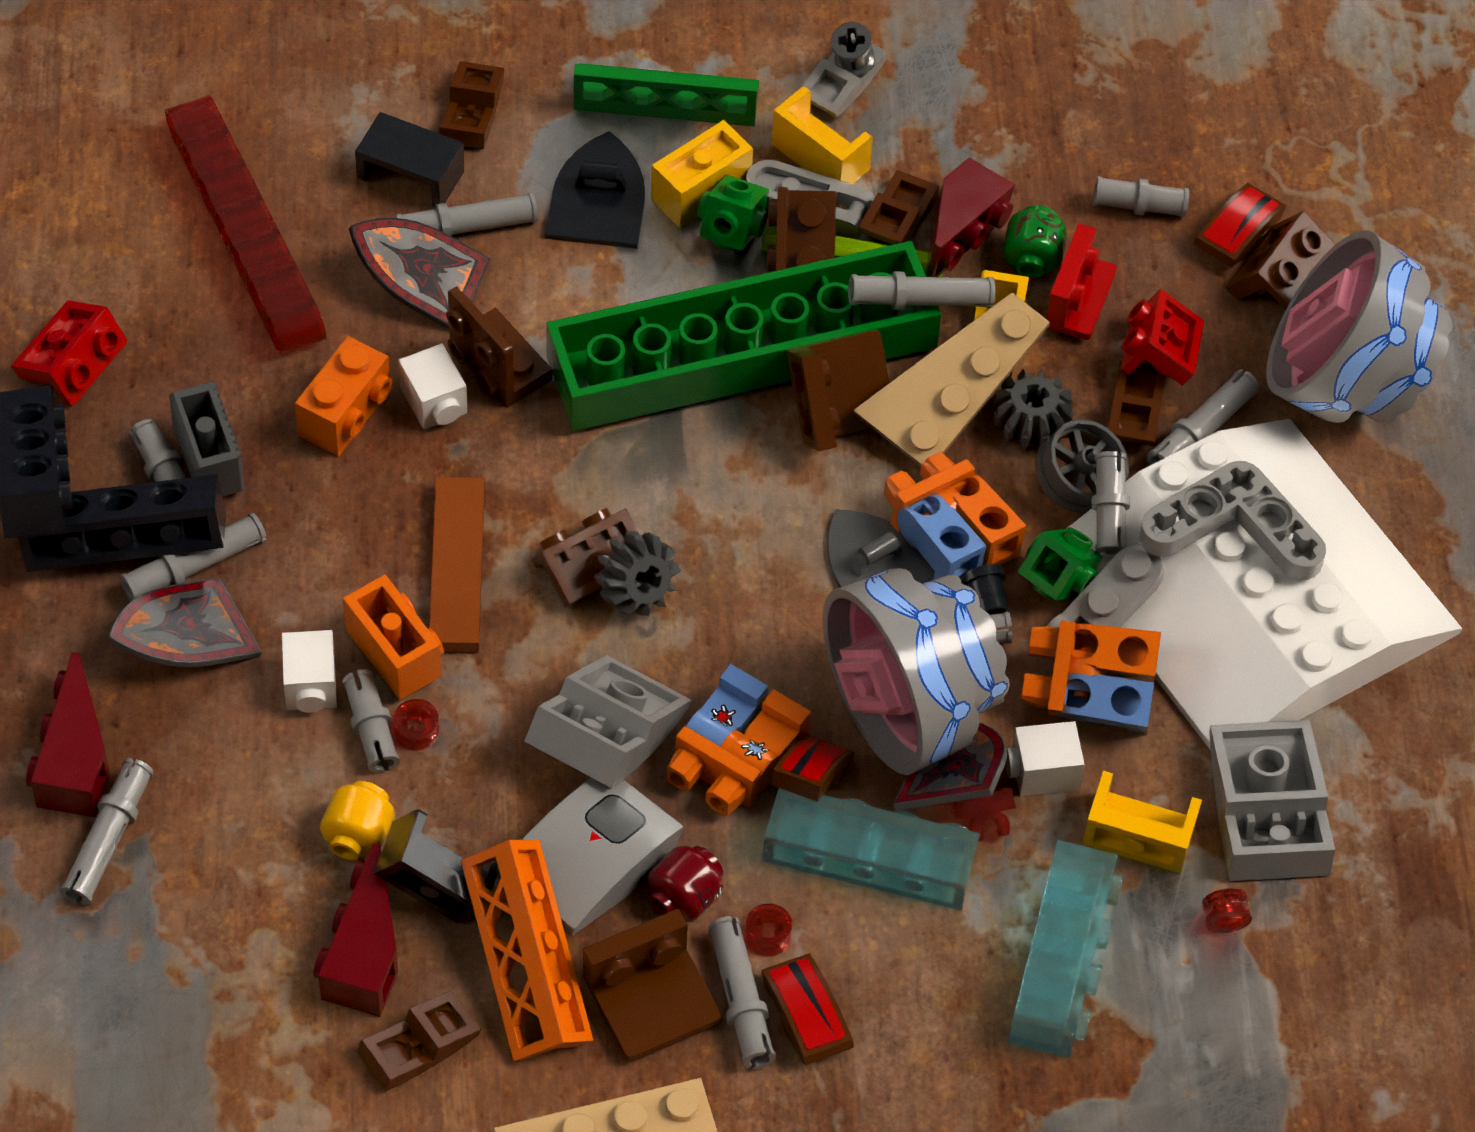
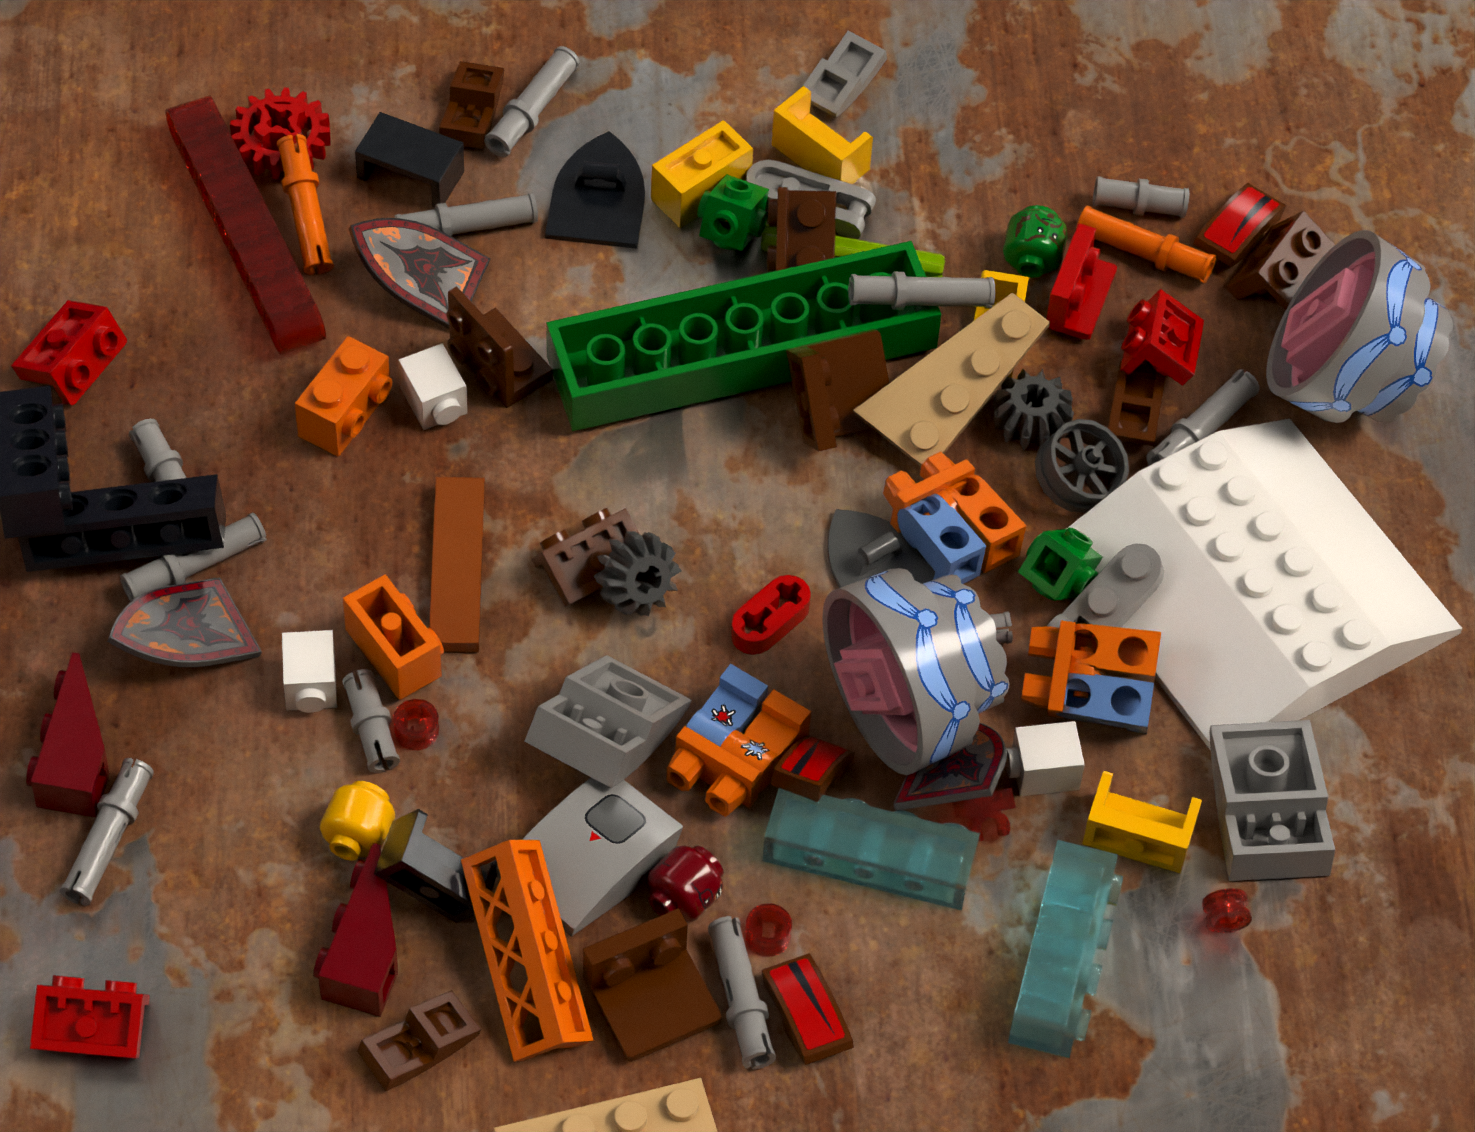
dark grey brick [169,382,245,496] -> none
green fence [574,63,759,127] -> none
dark grey bush [831,22,875,78] -> none
reddish brown slope [858,170,939,245] -> none
dark red slope [925,157,1015,277] -> none
black piece [959,564,1010,615] -> none
light grey pin [1091,451,1130,554] -> none
light grey beam [1139,461,1326,580] -> none
none -> red bracket [30,975,150,1058]
none -> red gear [230,87,331,179]
none -> orange pin [277,134,334,275]
none -> light grey pin [484,46,580,157]
none -> red beam [731,575,811,655]
none -> orange pin [1076,205,1216,283]

